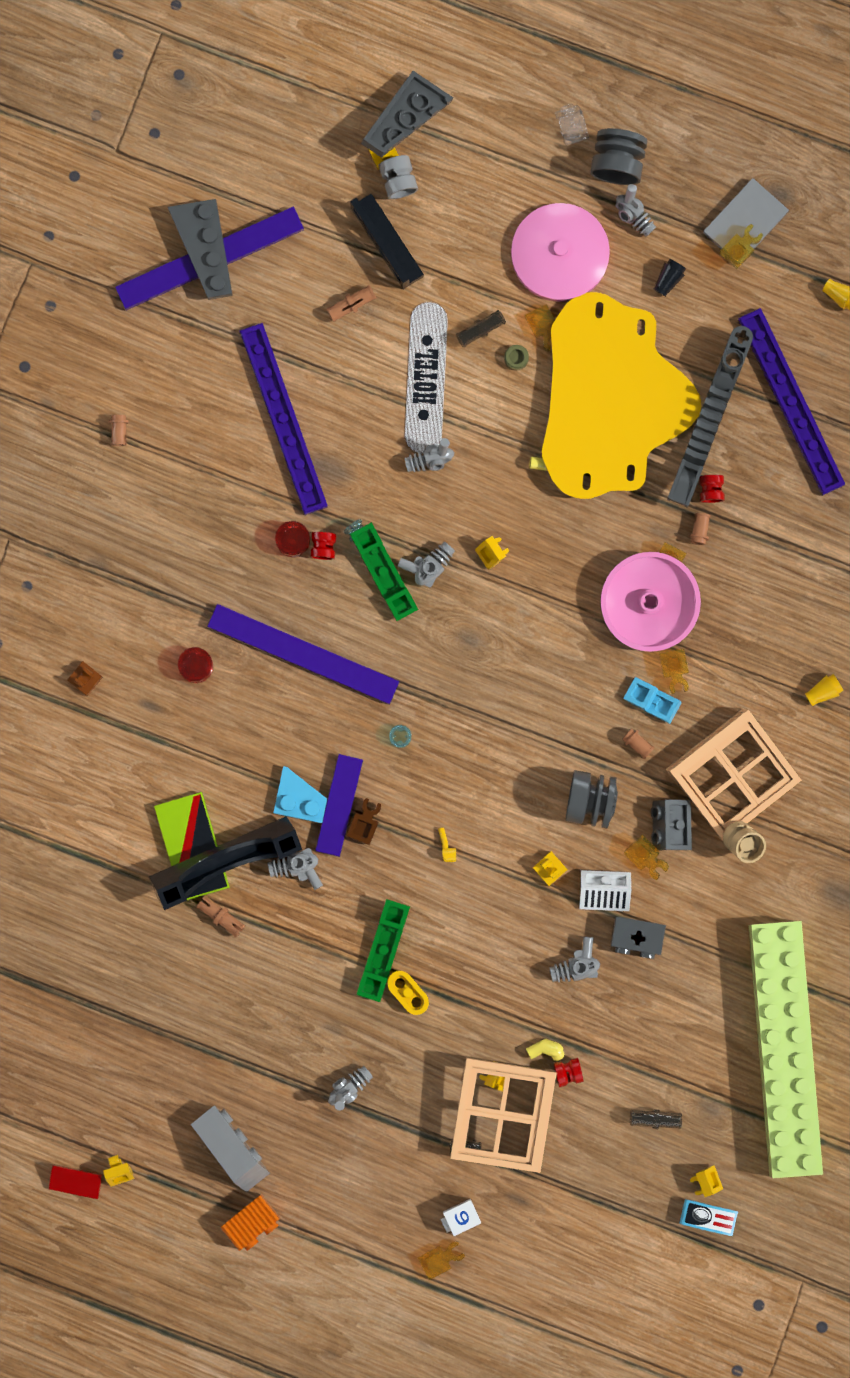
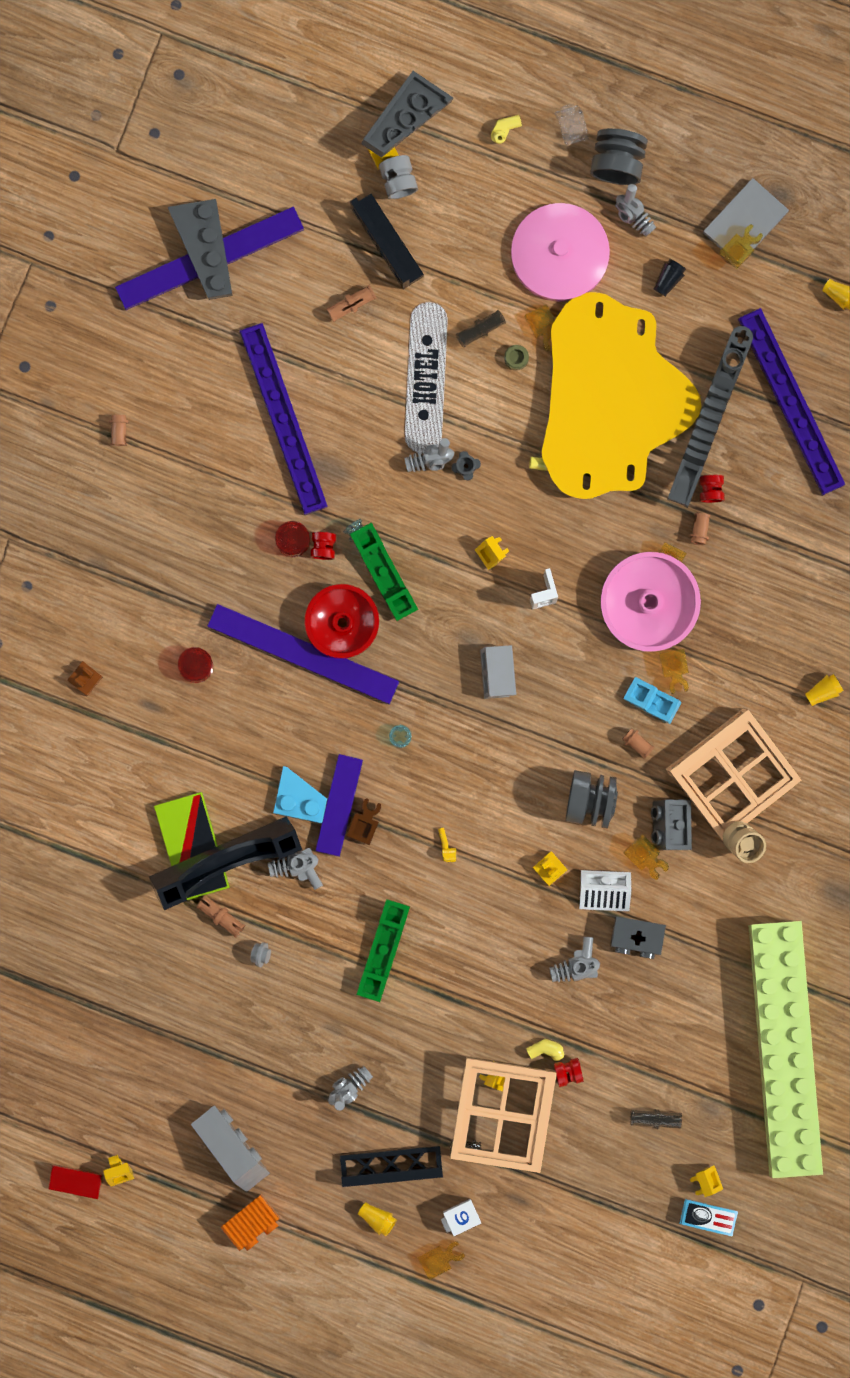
yellow plate [388,971,429,1015] -> none
light grey piece [398,542,455,588] -> none
none -> light grey plate [250,942,271,967]
none -> red dish [305,584,379,659]
none -> black fence [340,1146,443,1187]
none -> yellow cone [358,1202,397,1236]
none -> dark grey plate [451,451,481,481]
none -> light grey hinge [480,645,516,699]
none -> light yellow arm [491,115,522,144]
none -> white panel [530,568,558,610]

